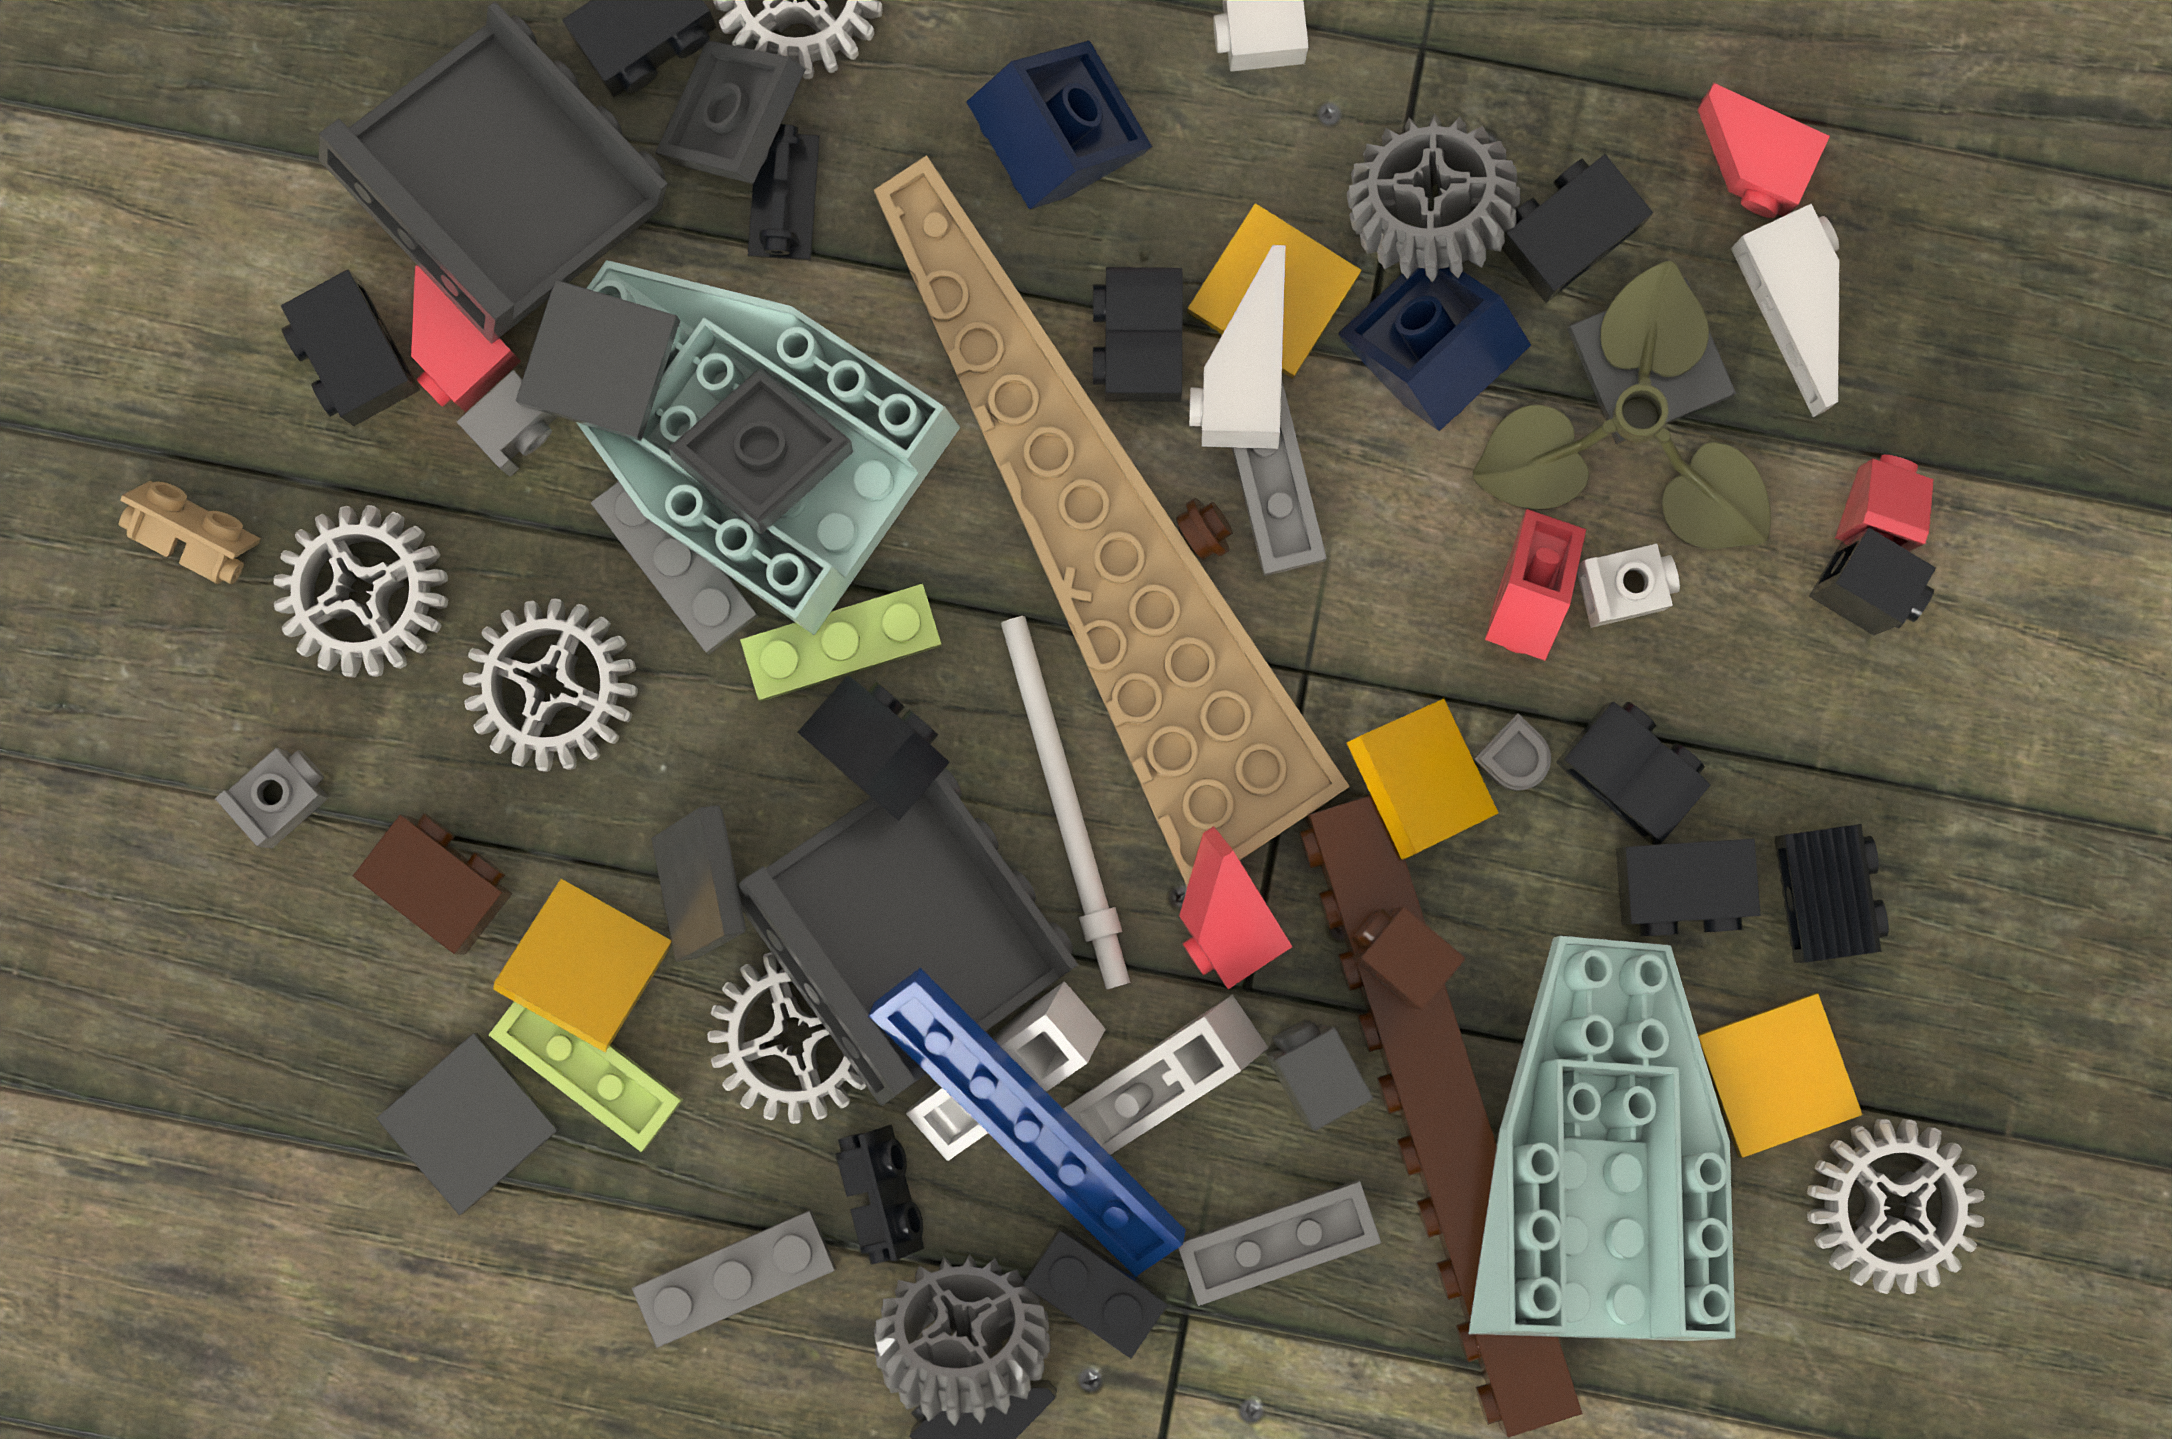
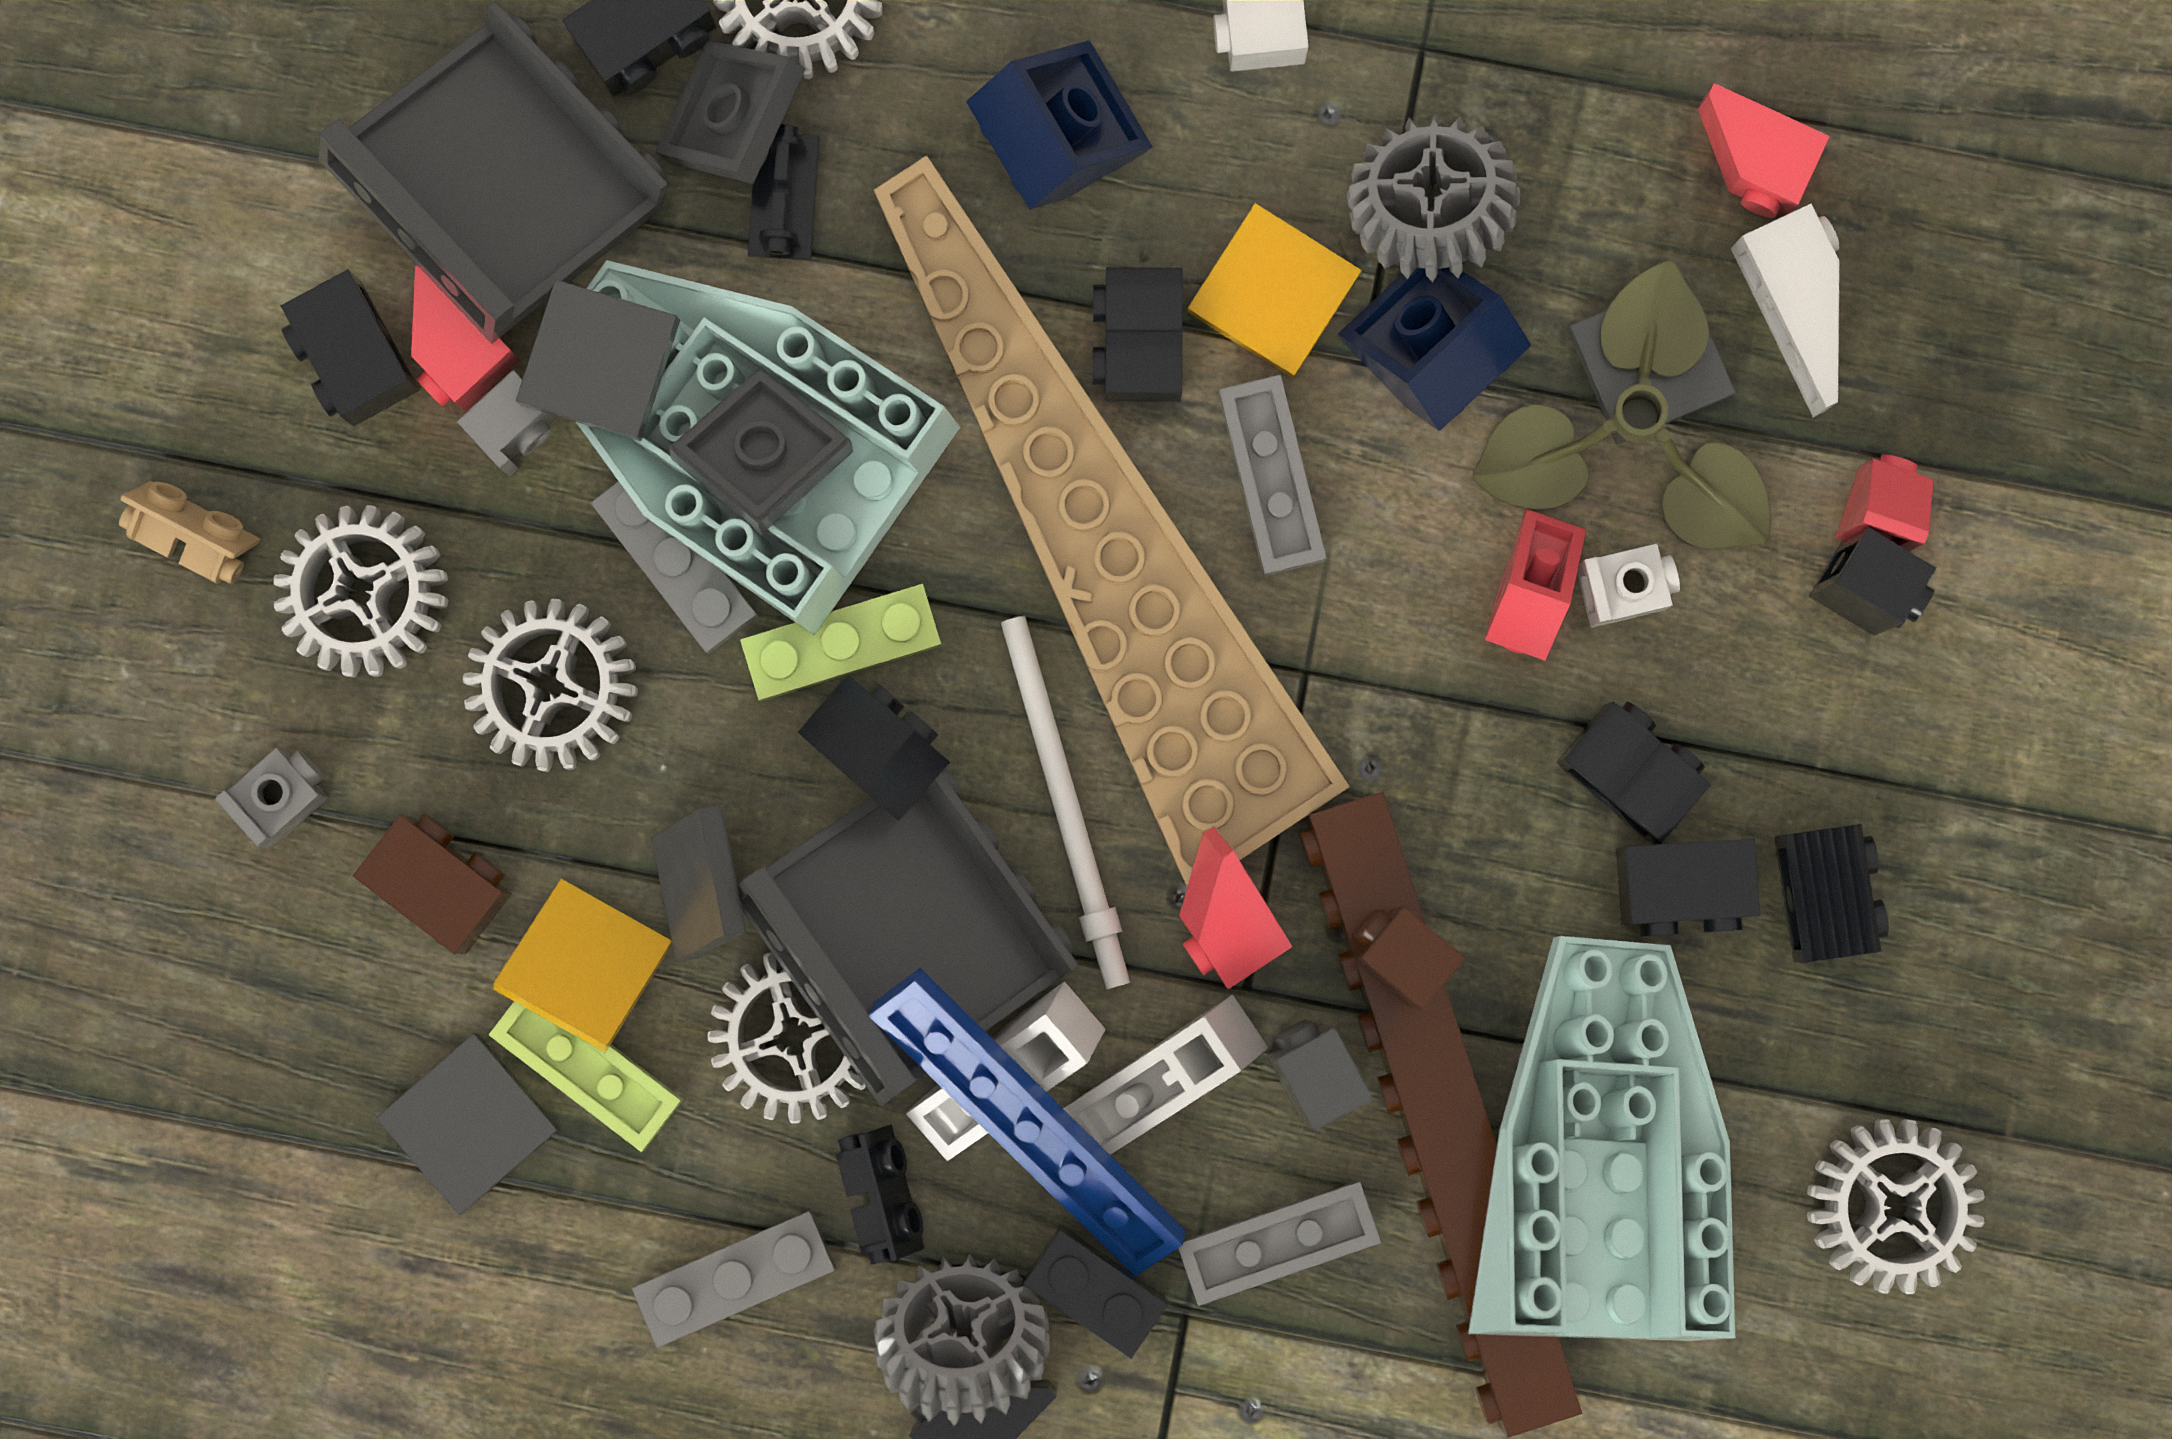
reddish brown plate [1176,498,1233,560] -> none
white slope [1189,245,1286,449] -> none
yellow tile [1347,699,1499,860] -> none
light grey tile [1473,713,1551,791] -> none
black brick [1502,154,1653,303] -> none
yellow tile [1697,993,1863,1158] -> none

